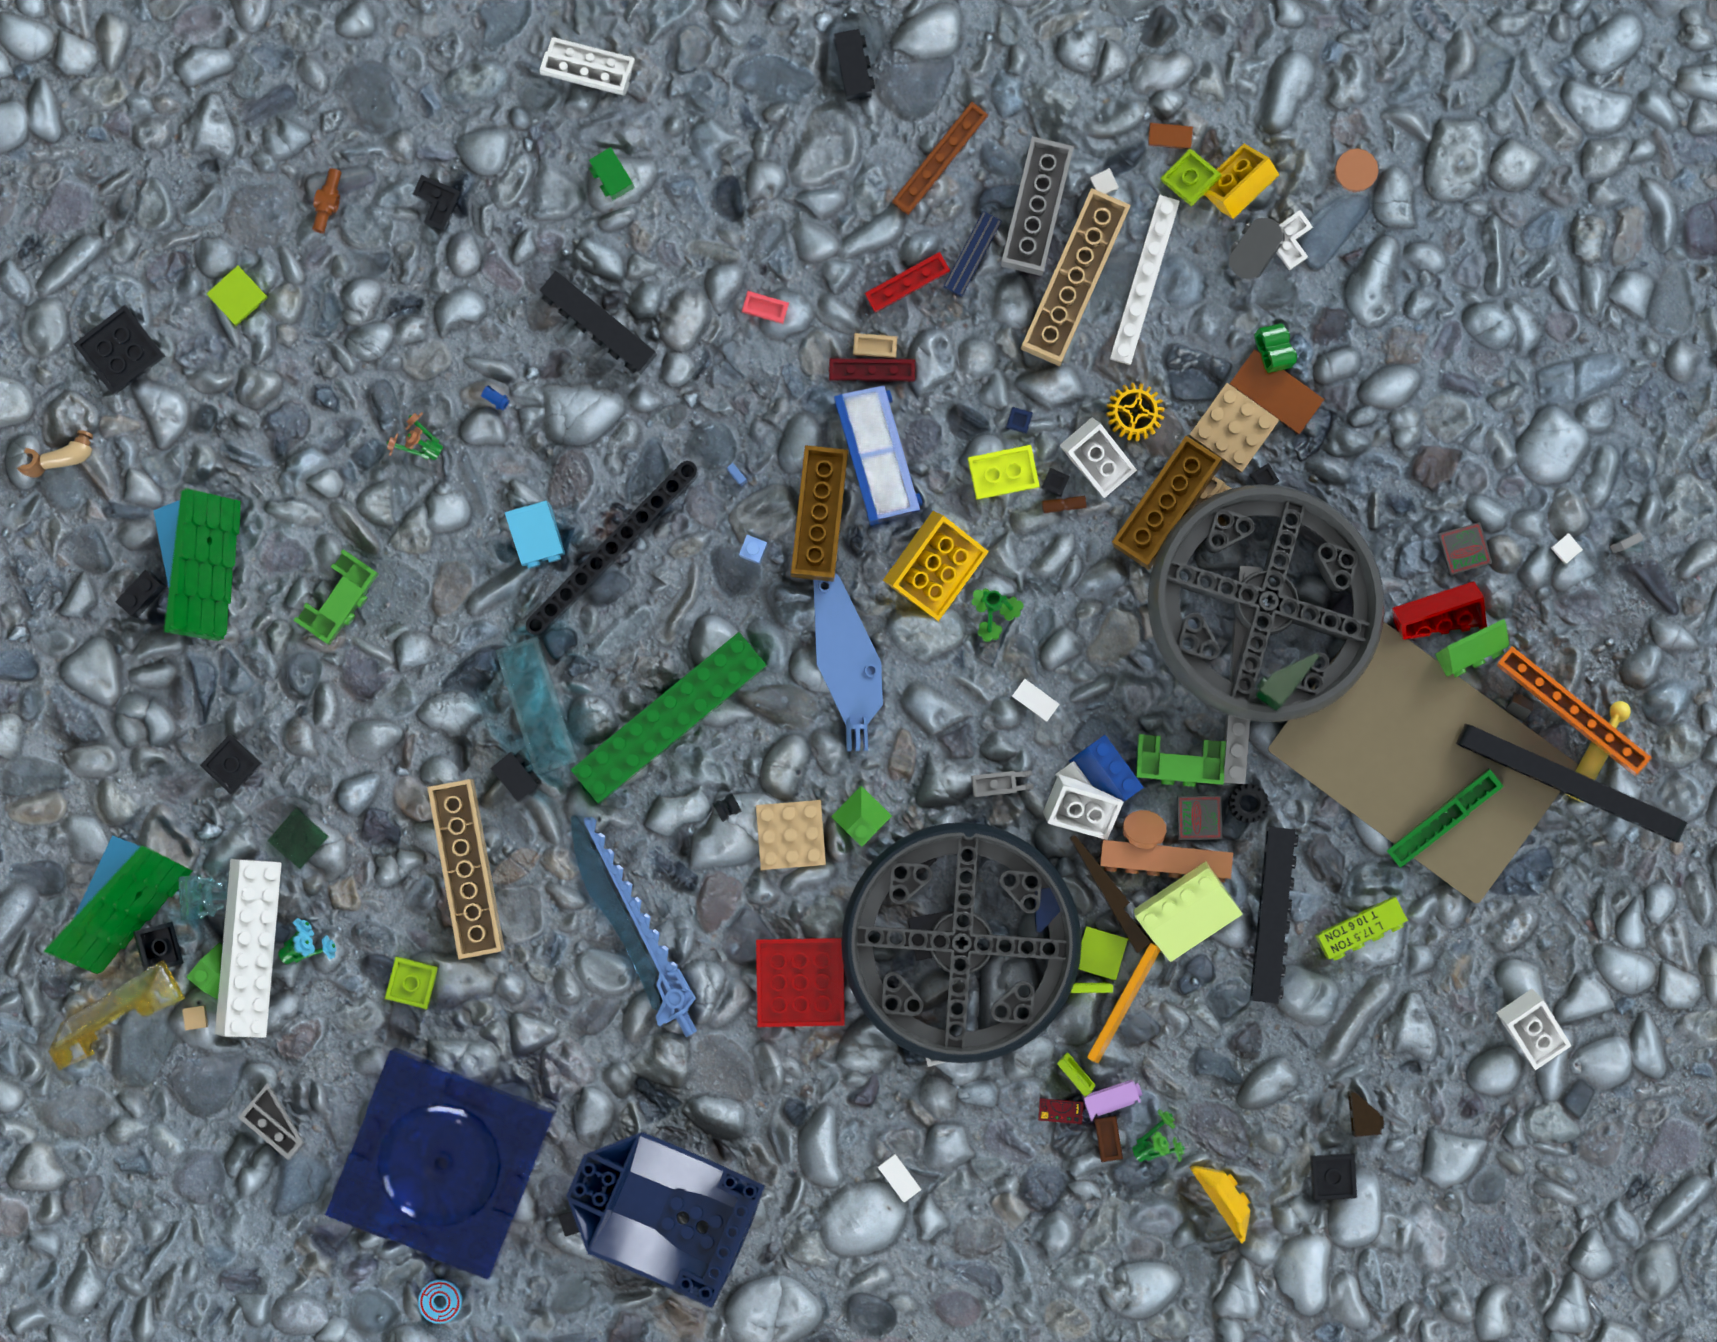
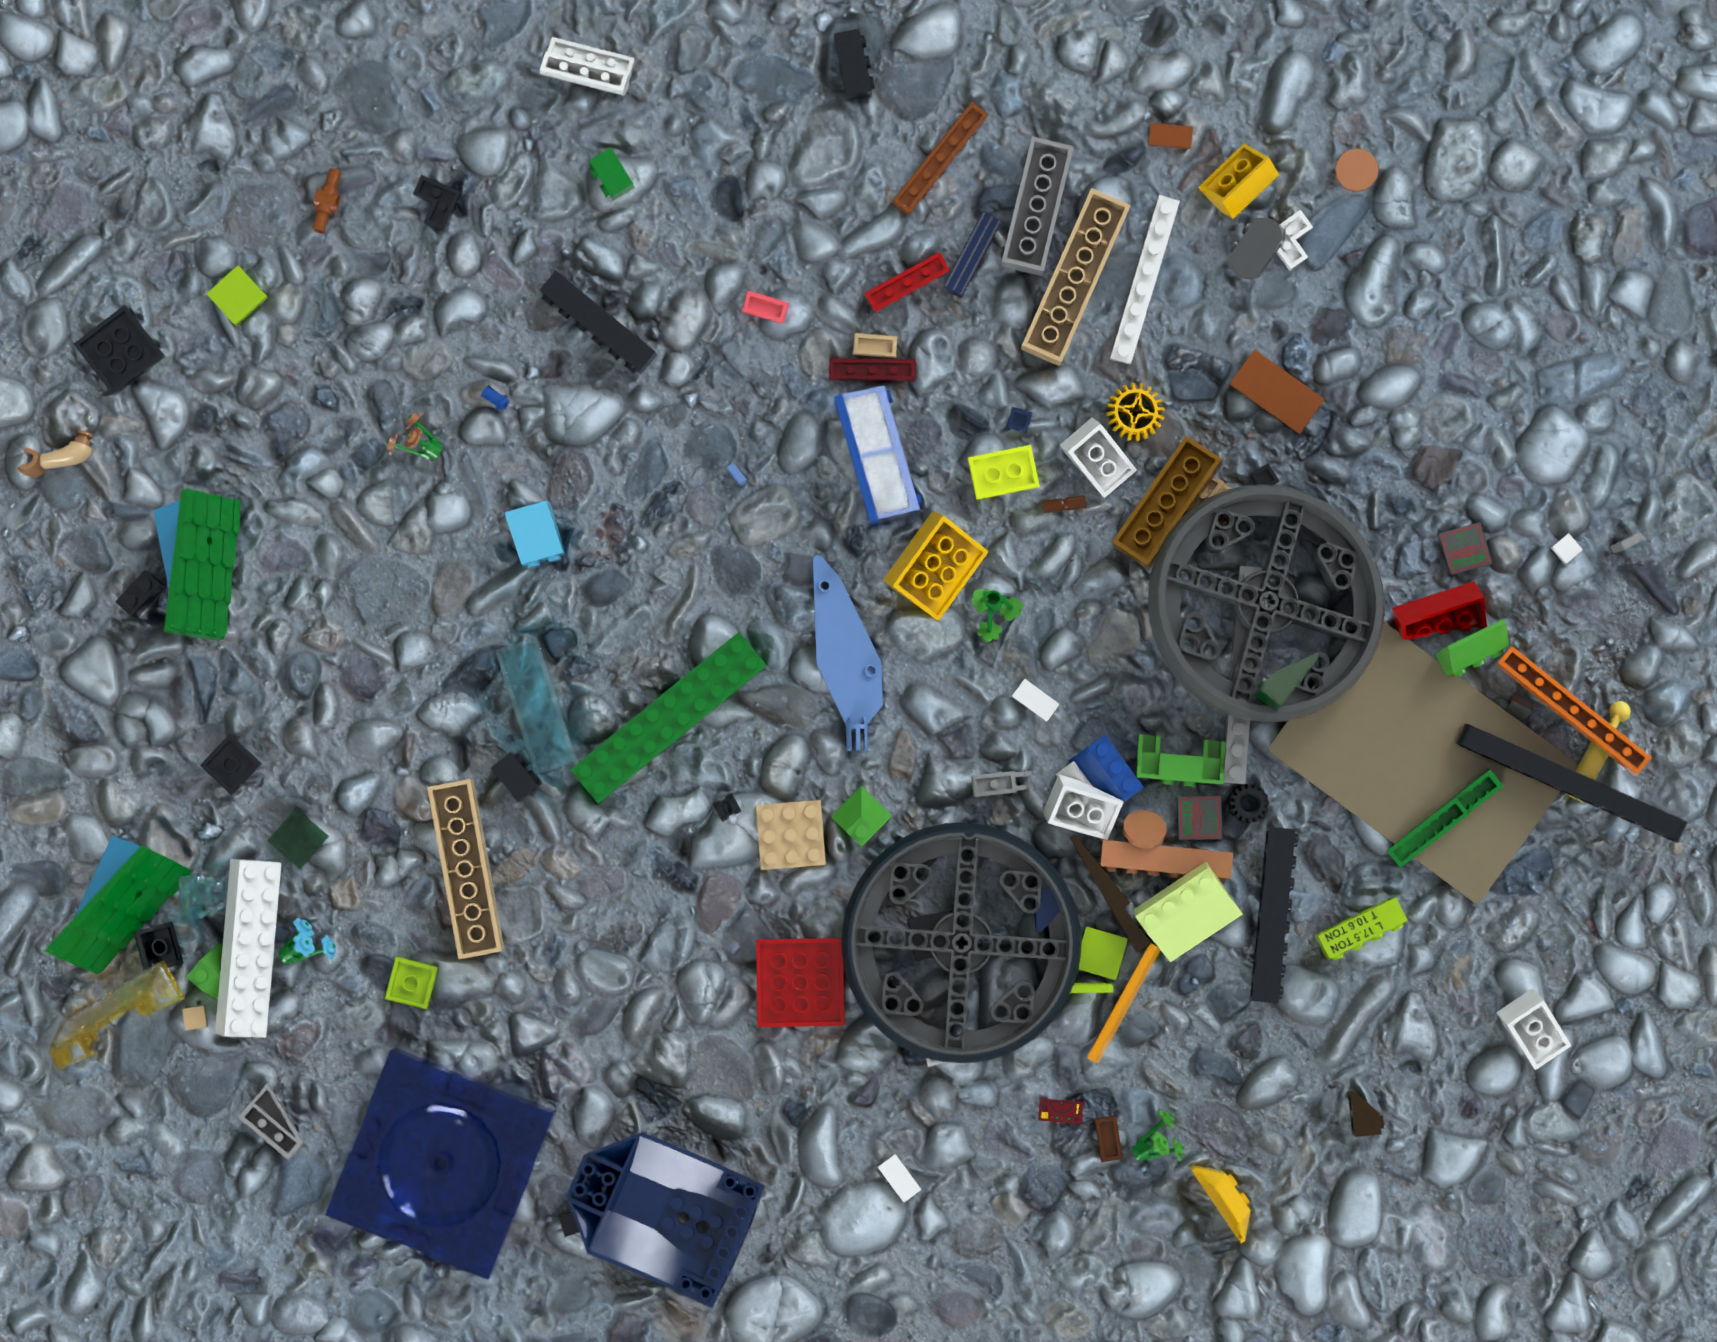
bright green bracket [293,549,379,645] -> none
medium azure tile [418,1279,463,1324] -> none
black beam [526,461,698,636] -> none
piece [571,815,697,1037] -> none
light blue brick [739,535,768,565] -> none
pearl gold brick [791,445,848,582] -> none
black tile [1041,468,1070,497] -> none
lime tile [1057,1052,1095,1097] -> none
lavender window [1082,1079,1143,1121] -> none
white tile [1090,168,1119,195] -> none
lime tile [1160,148,1222,207] -> none
tan plate [1189,383,1279,473] -> none
green brick [1254,323,1297,373] -> none
black plate [1310,1153,1357,1200] -> none

